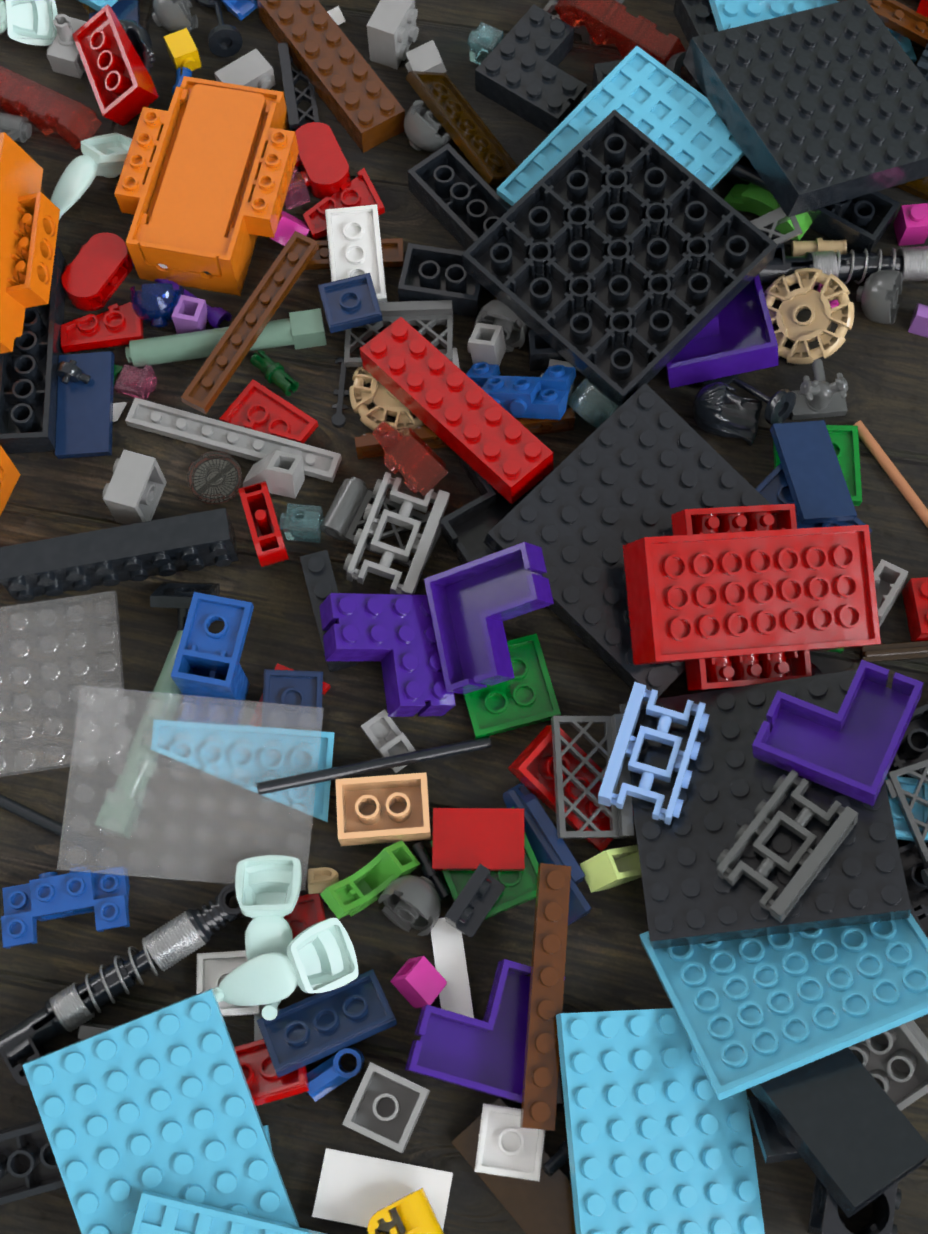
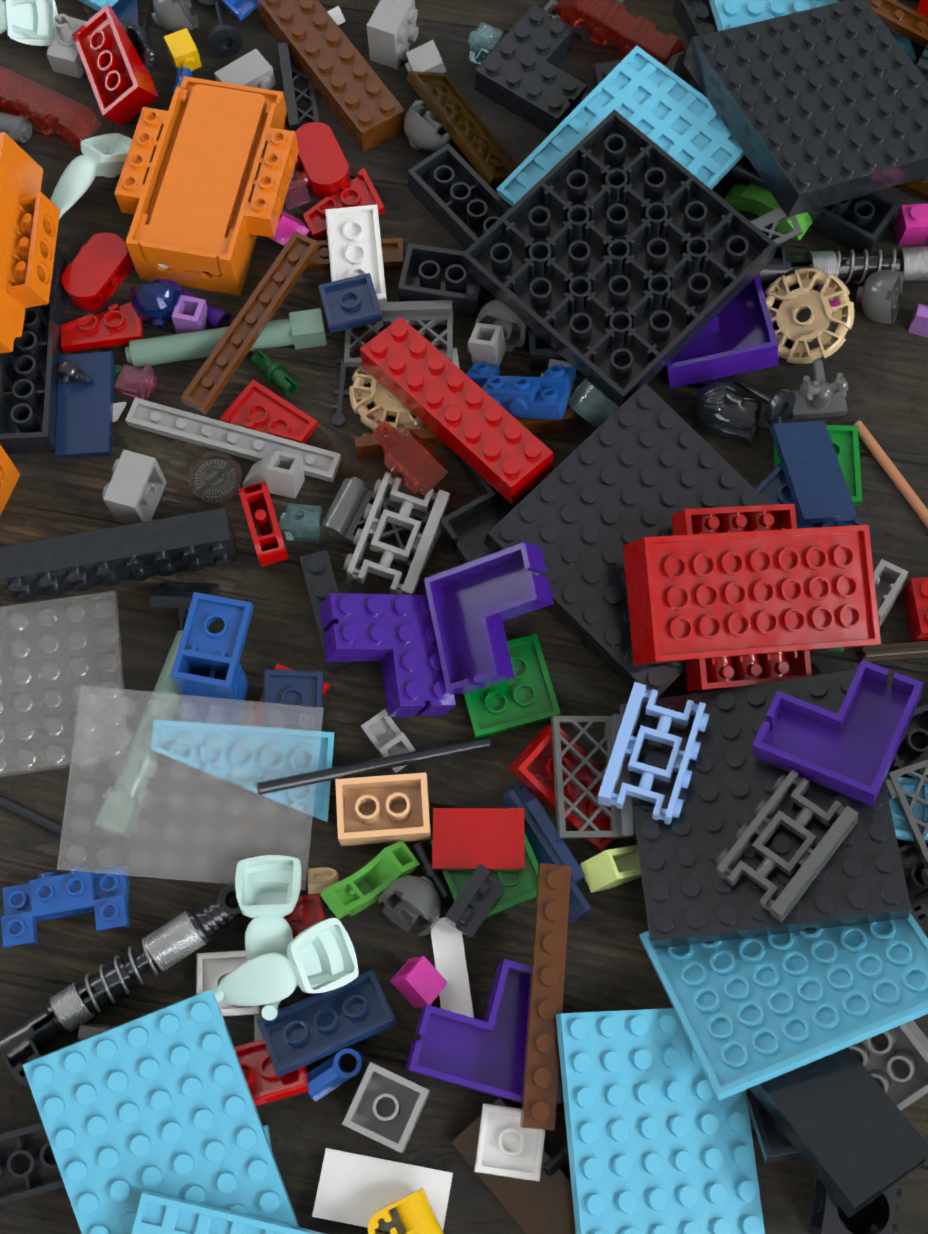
tan pin [791,238,847,256] -> none

